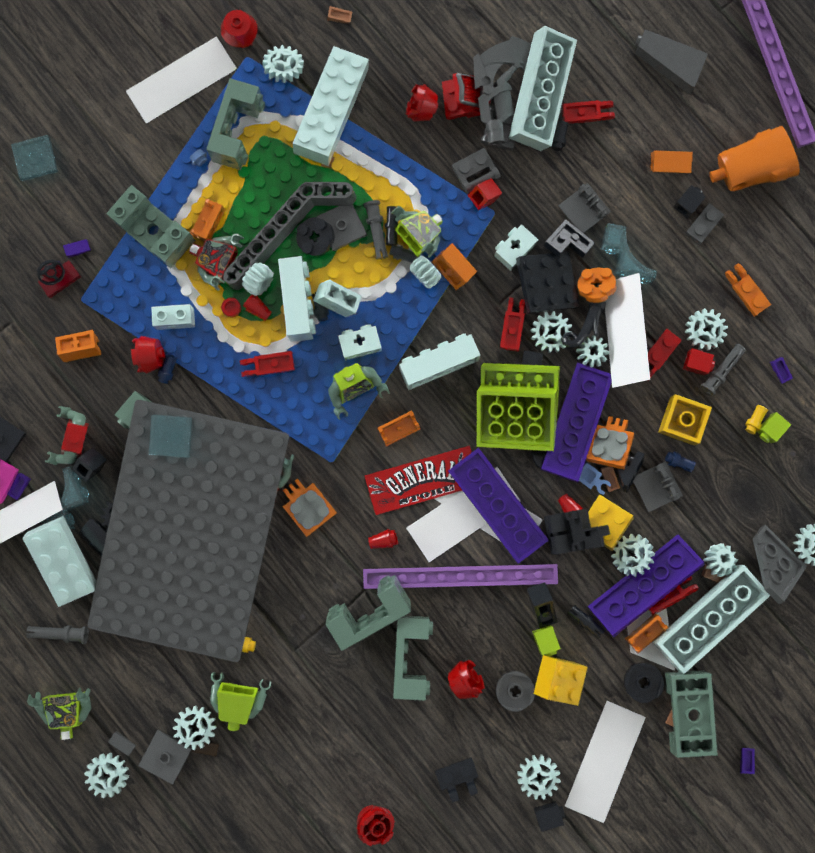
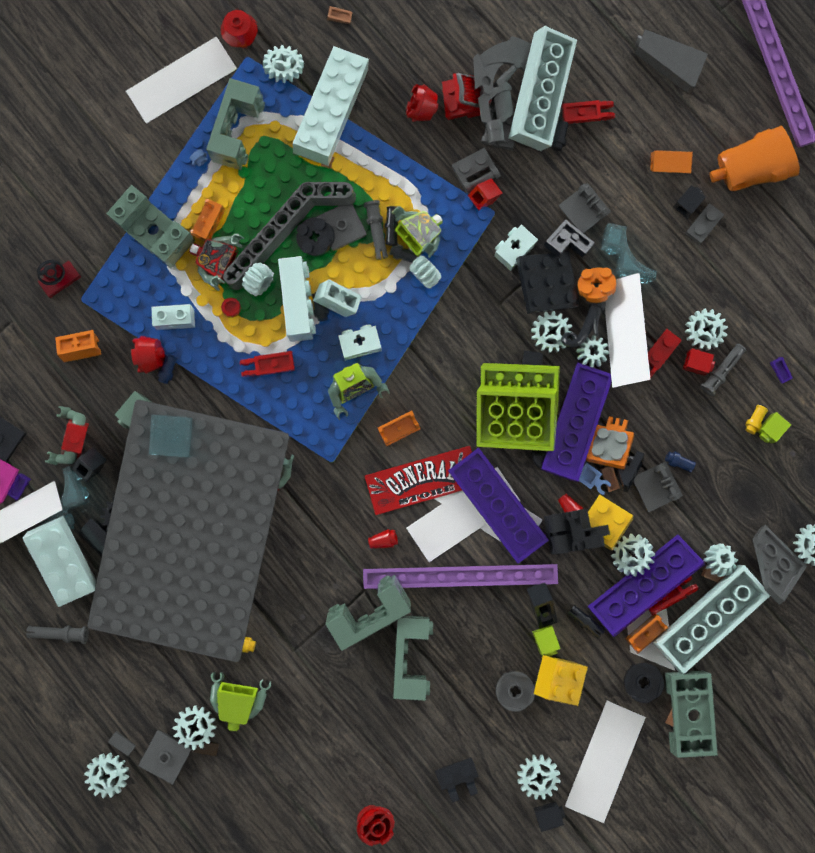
clear light blue tile [11,135,58,181] -> none
torso [27,688,92,740] -> none
dark purple piece [63,239,91,258] -> none
red cone [243,294,272,321] -> none
piece [283,478,337,537] -> none
light aqua brick [399,334,480,390] -> none
orange hinge [431,243,477,290] -> none
red cone [448,660,485,699] -> none
red hinge [500,297,525,352] -> none
yellow brick [658,394,712,445] -> none
orange hinge [725,263,771,317] -> none
dark purple piece [740,748,755,774] -> none

